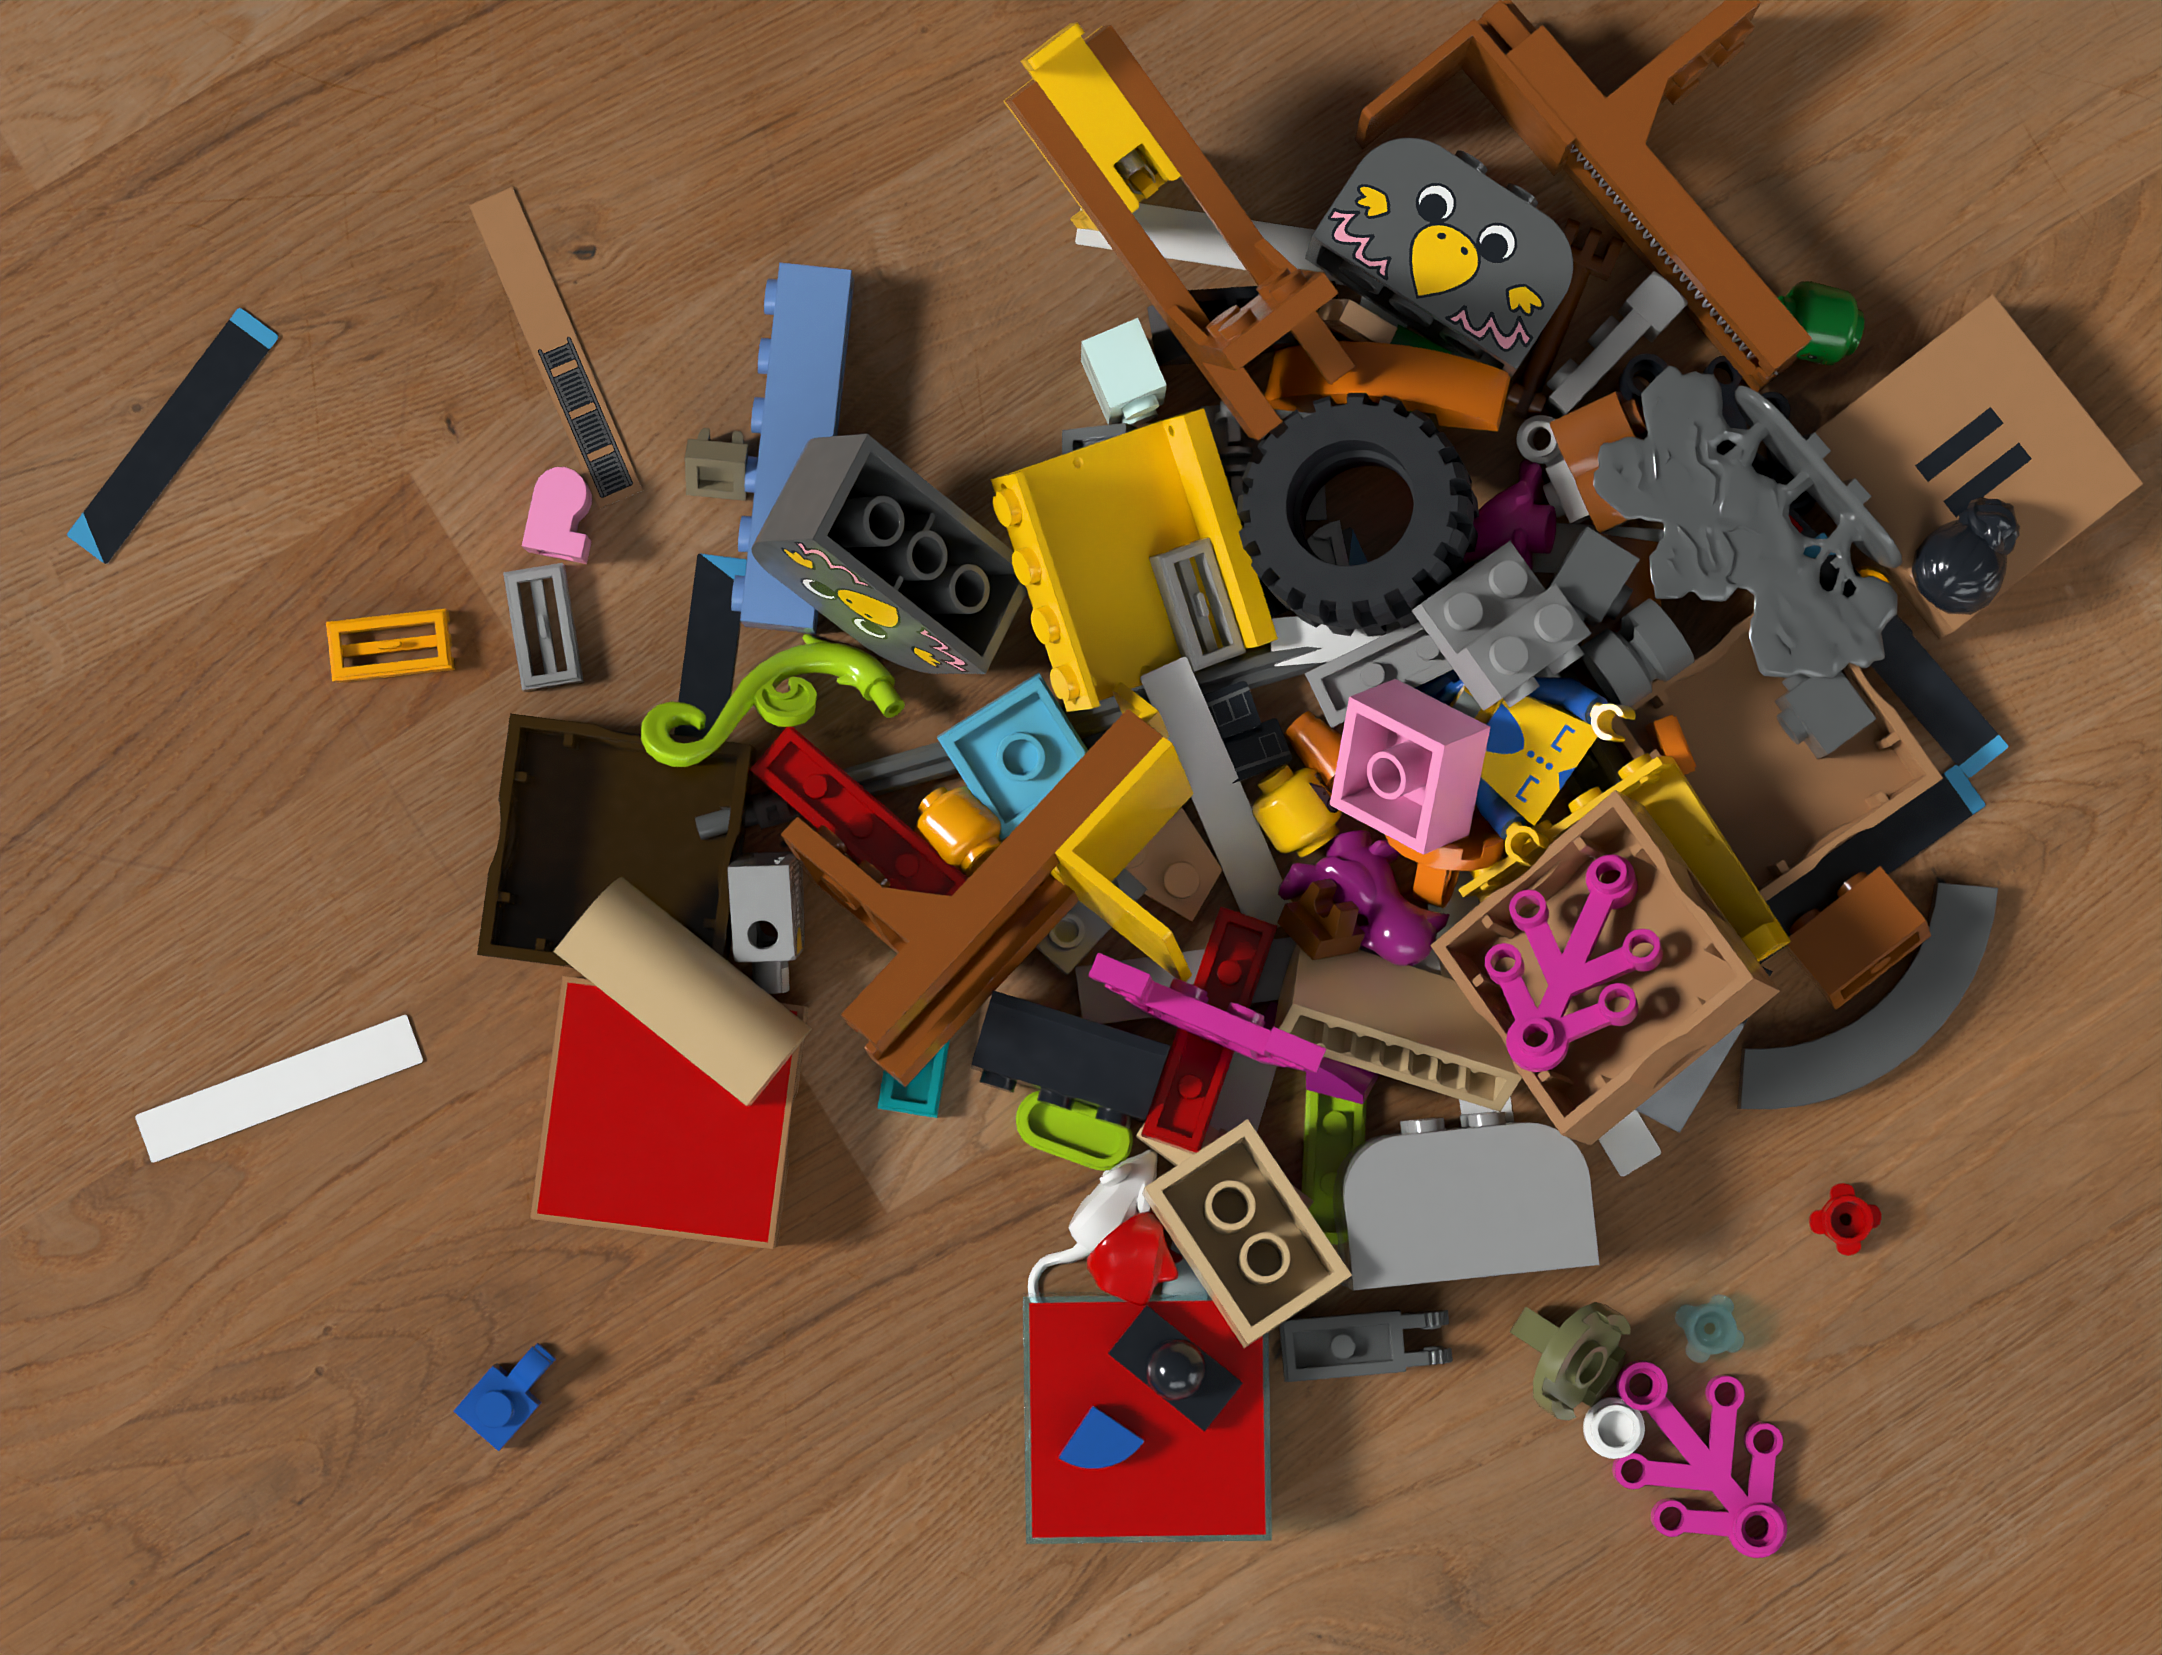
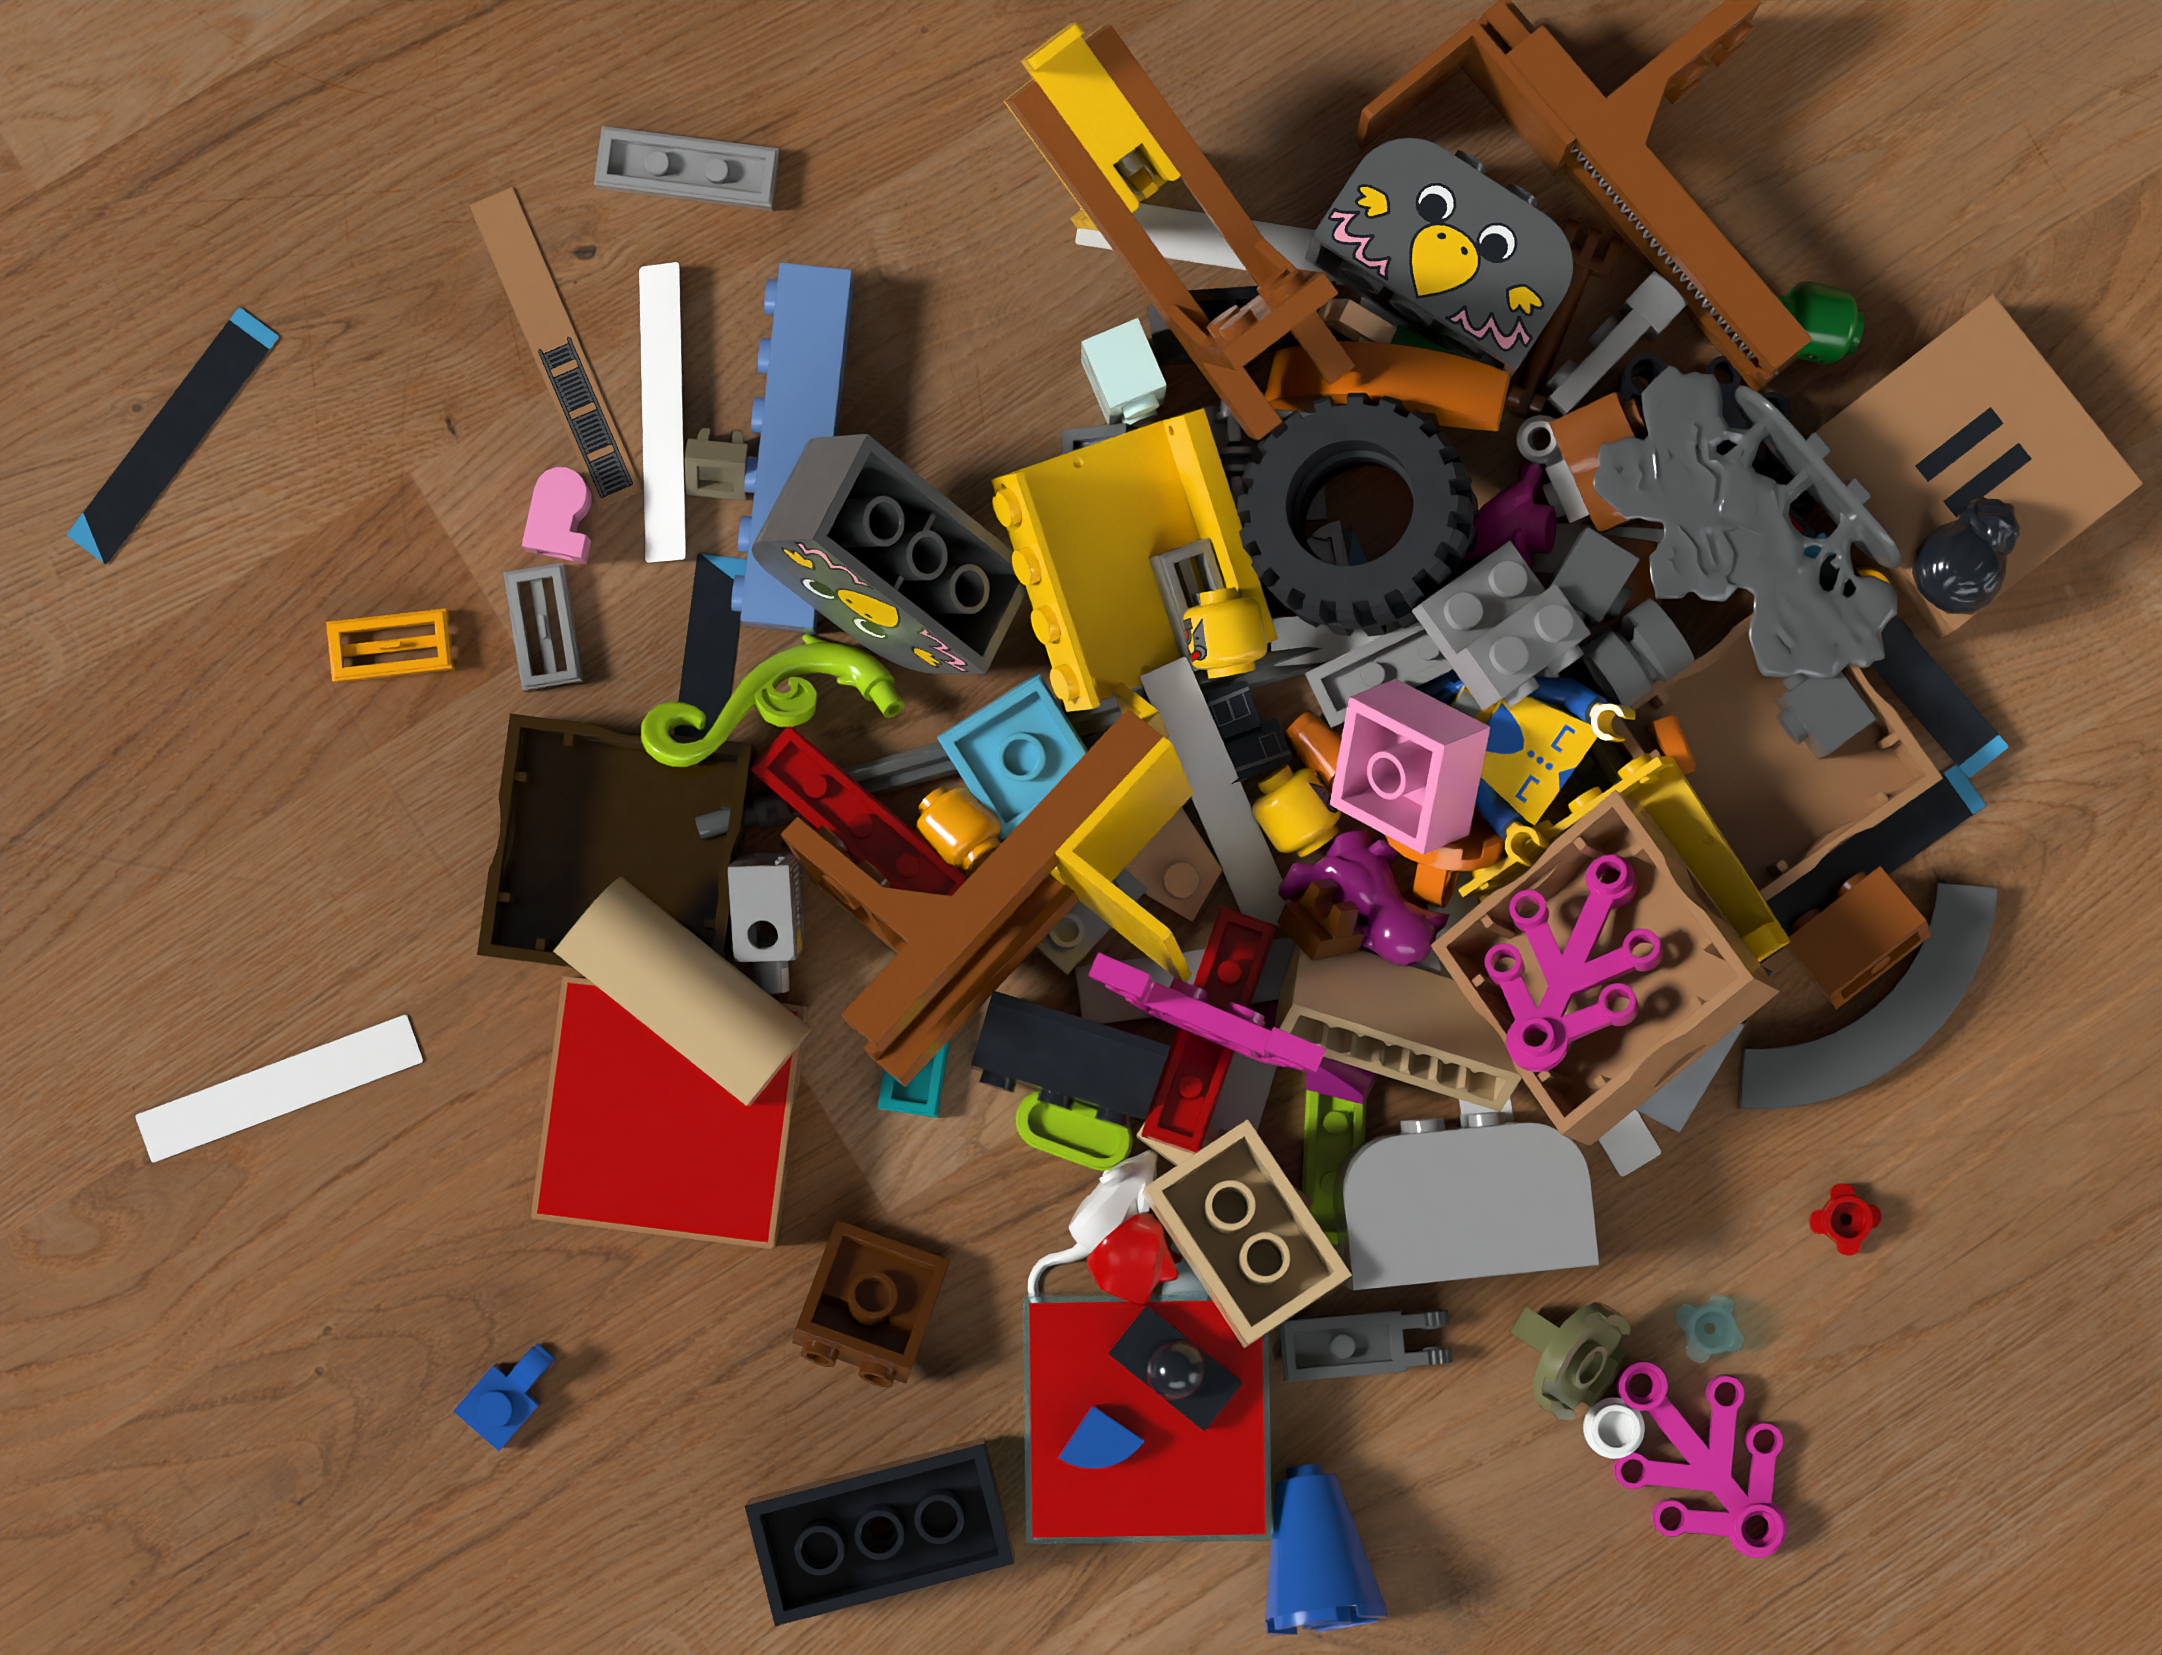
none -> light grey tile [594,126,781,211]
none -> white sticker [639,262,686,563]
none -> black brick [745,1437,1015,1626]
none -> reddish brown plate [792,1219,950,1388]
none -> yellow head [1183,587,1267,679]
none -> blue cone [1265,1464,1388,1636]

